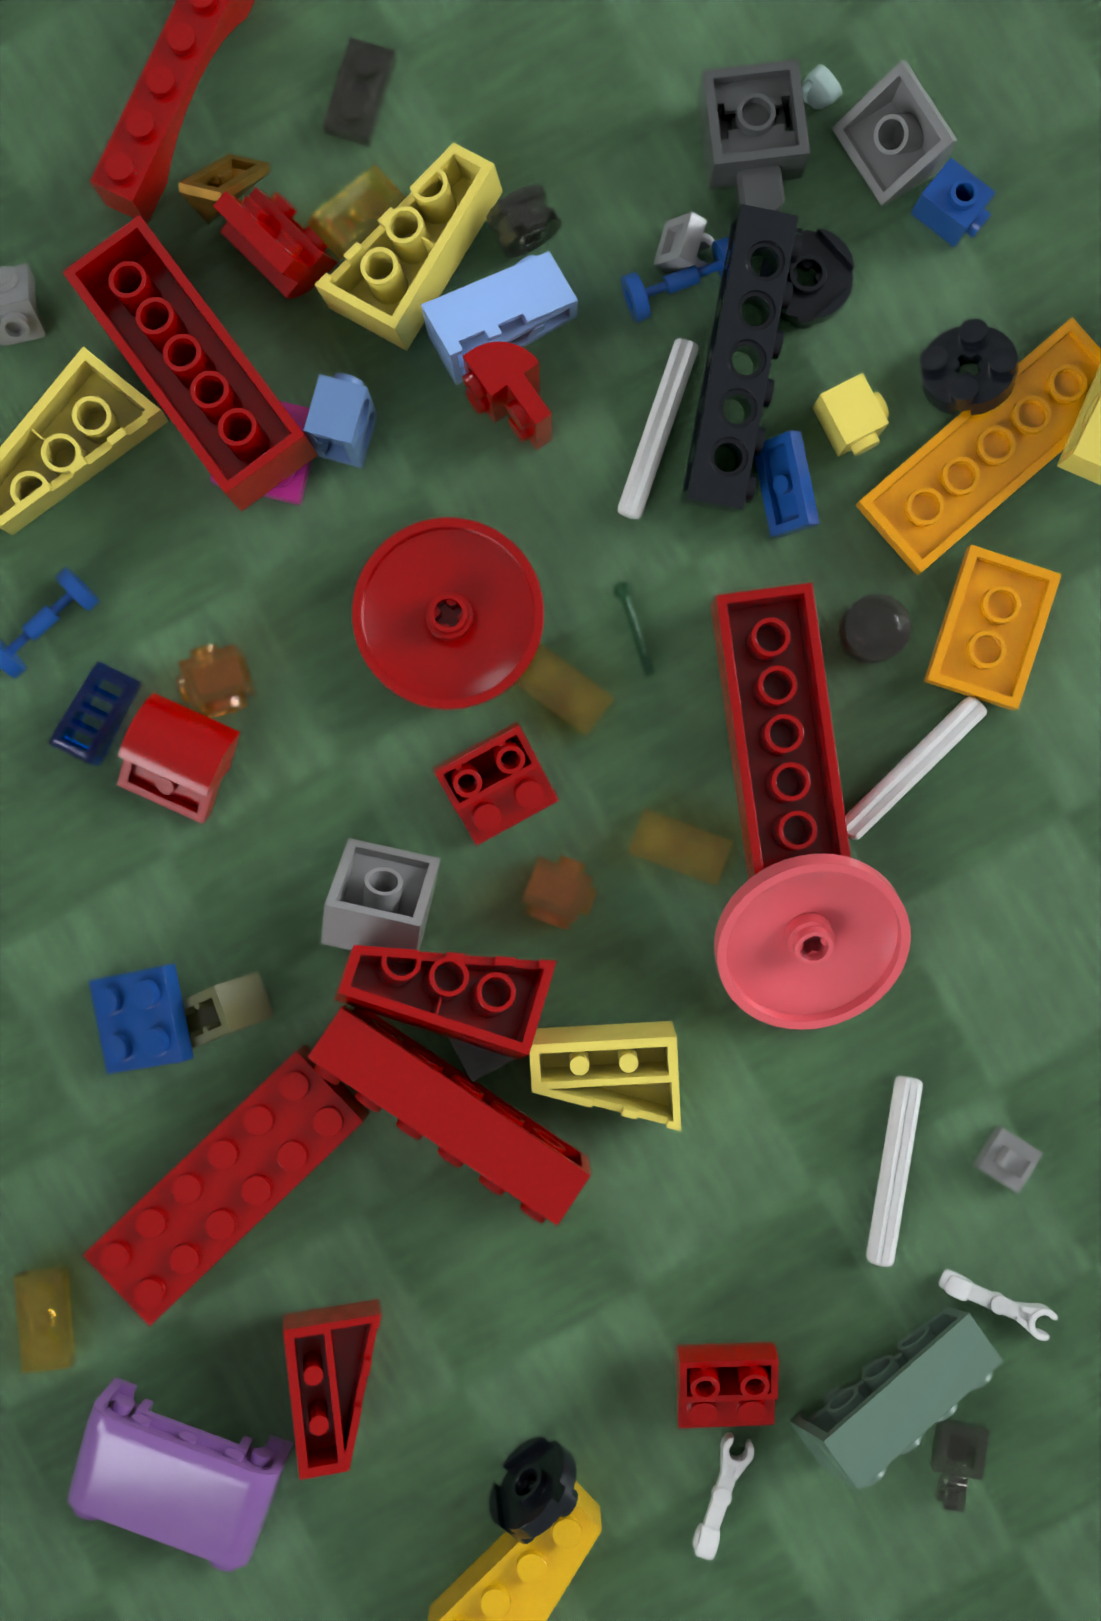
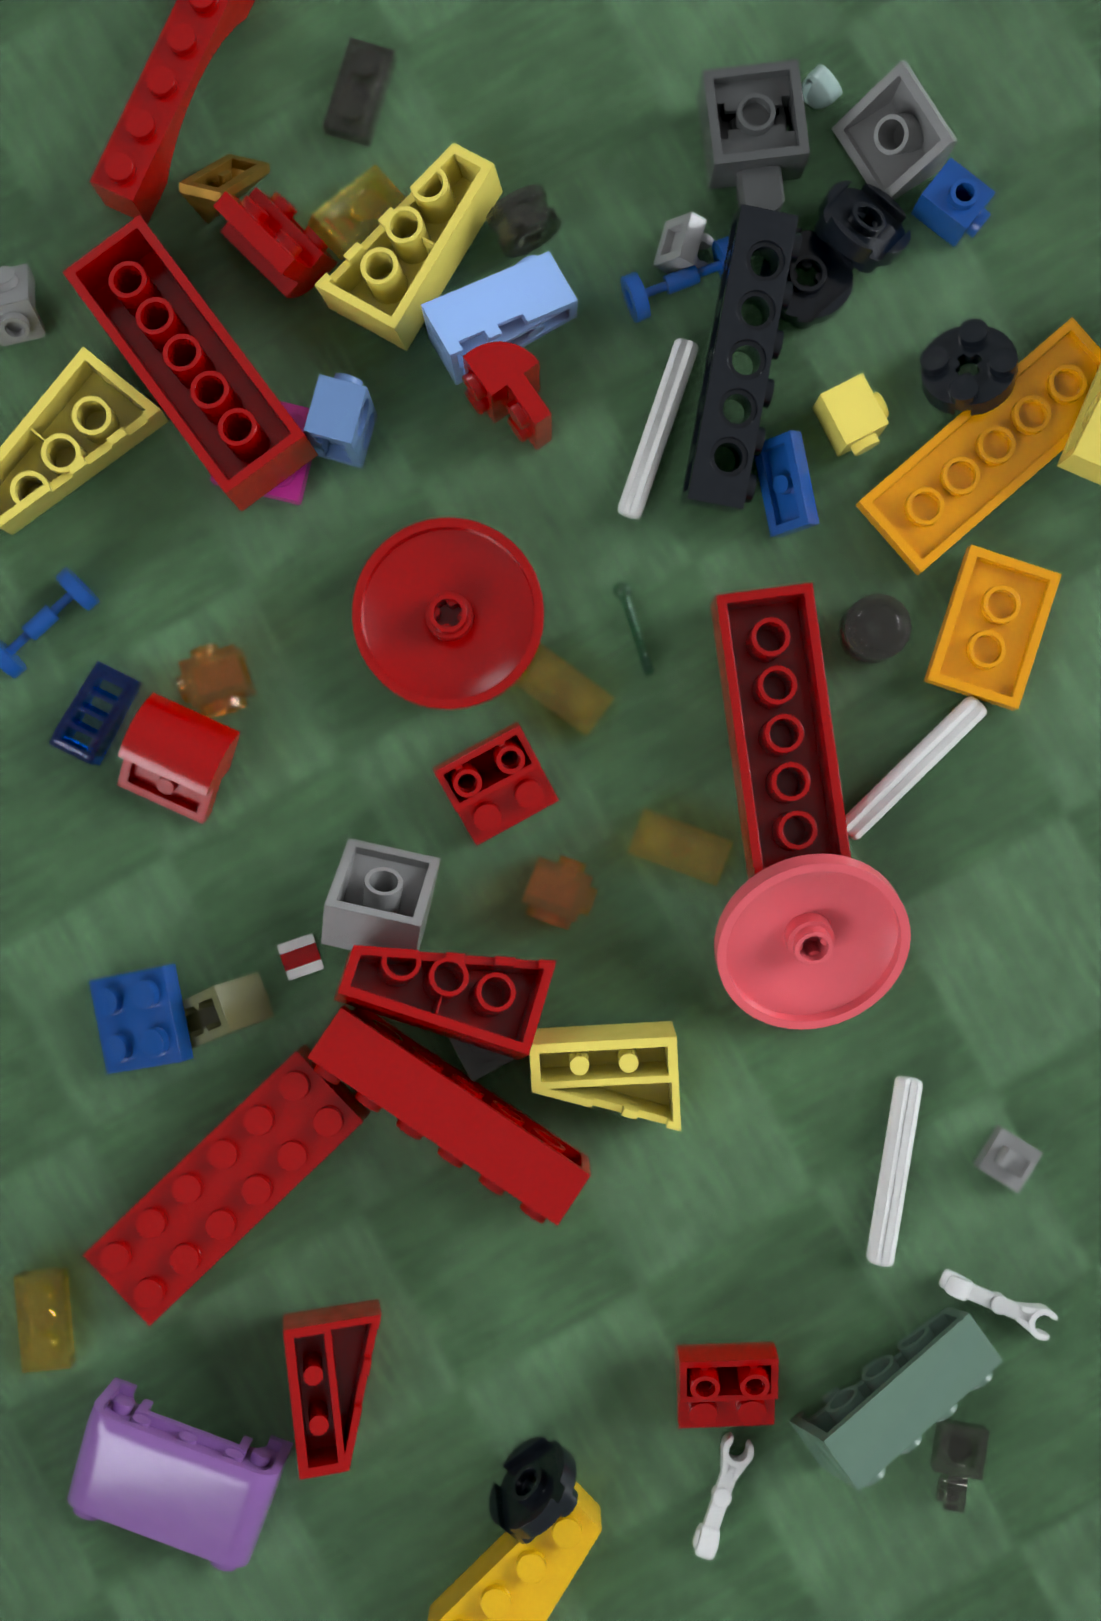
none -> sticker [277,933,325,981]
none -> black plate [814,181,911,273]

